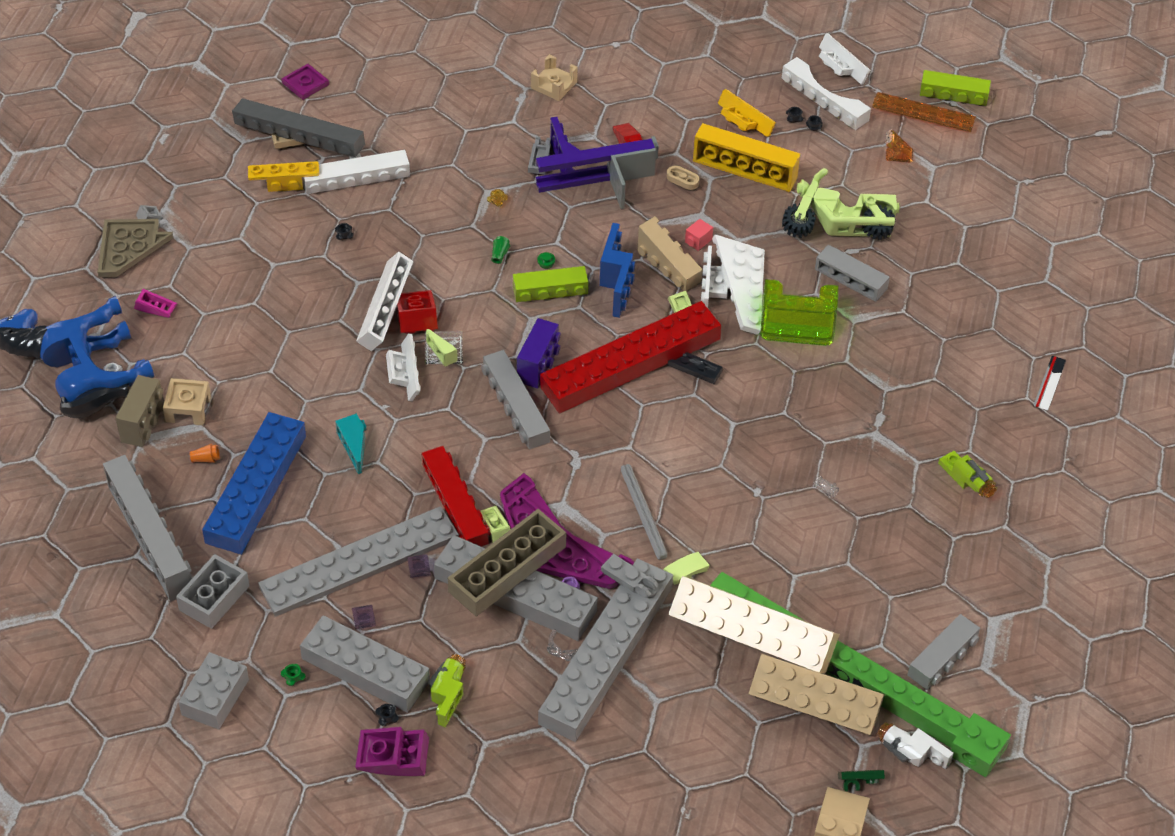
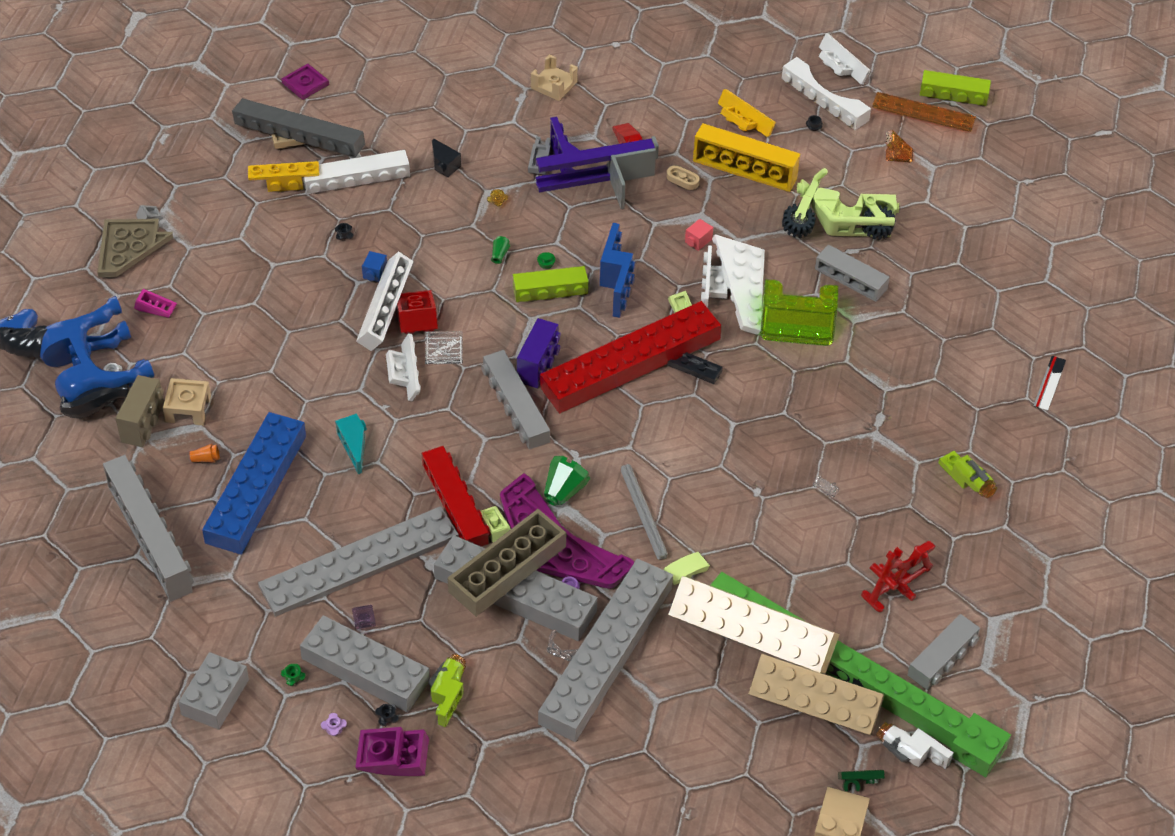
light grey brick [176,554,249,629] -> none
clear purple plate [407,554,430,578] -> none
yellowish green slope [426,329,457,367] -> none
light grey hinge [601,554,658,598] -> none
tan wedge [637,217,703,291] -> none
black plate [786,107,804,122] -> none
none -> lavender plate [321,713,347,736]
none -> blue brick [362,251,387,282]
none -> black slope [432,139,461,177]
none -> green cone [544,456,590,506]
none -> red piece [861,541,936,612]

